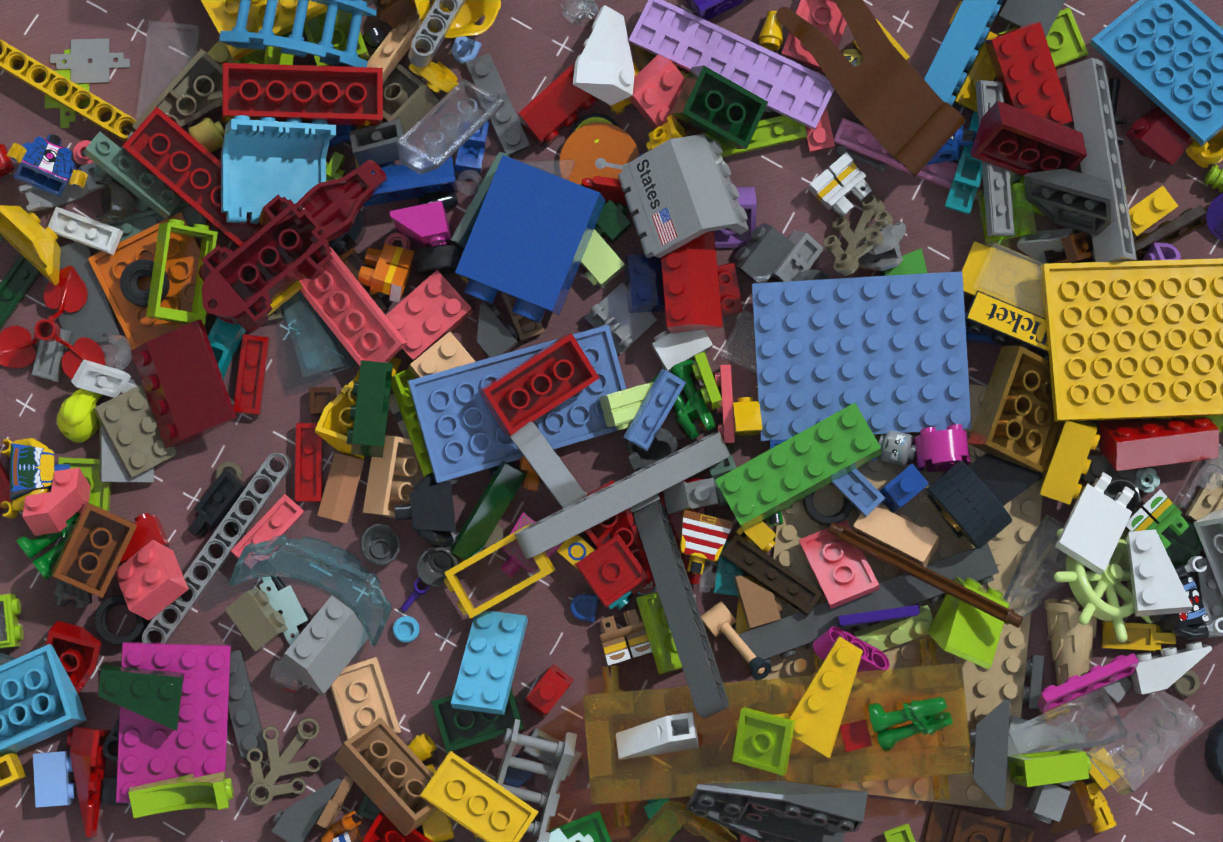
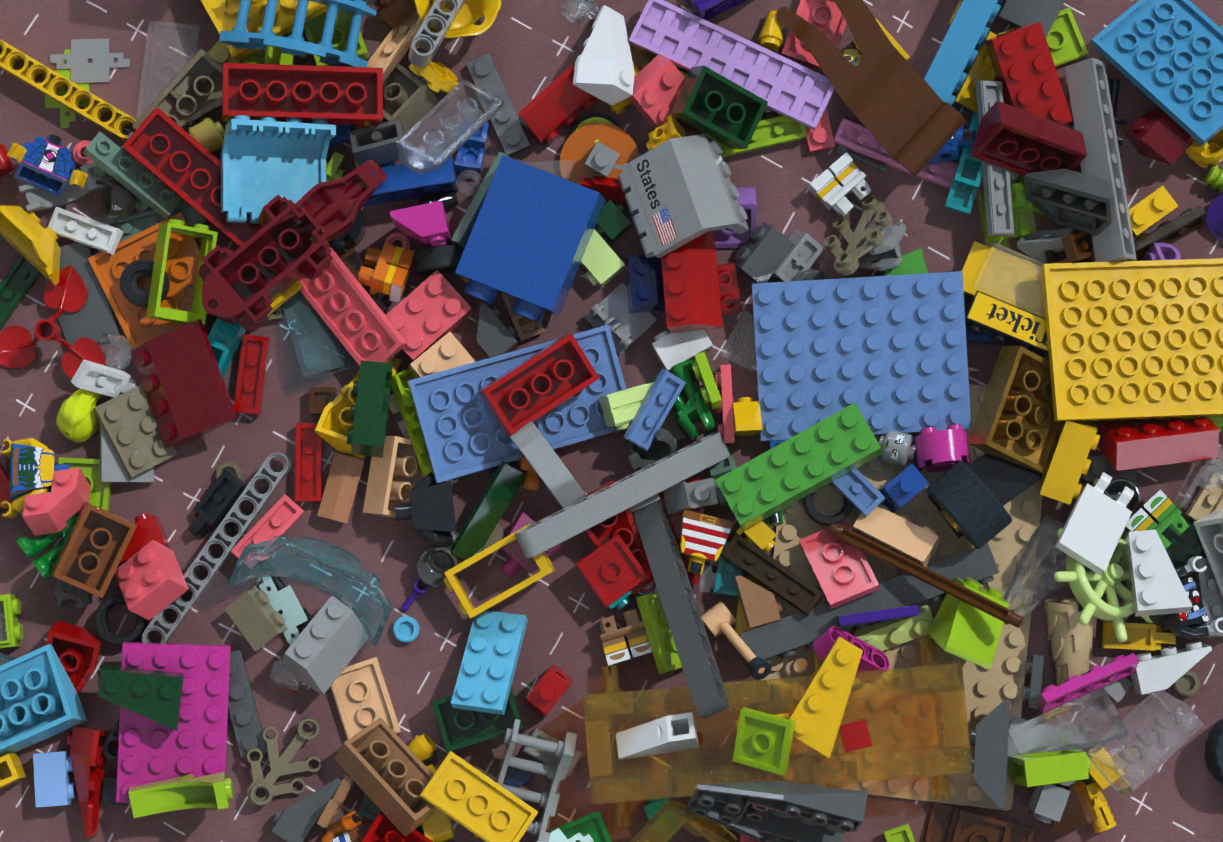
light grey tile [31,328,71,382] -> none
dark grey hair [360,524,400,566] -> none
black hinge [363,26,385,48] -> none
light blue tile [452,36,482,65] -> none
yellow brick [557,534,595,573] -> none
blue tile [570,594,598,622] -> none
green piece [869,697,953,752] -> none
light aqua plate [1135,467,1160,493] -> none
none -> light grey brick [585,141,620,177]

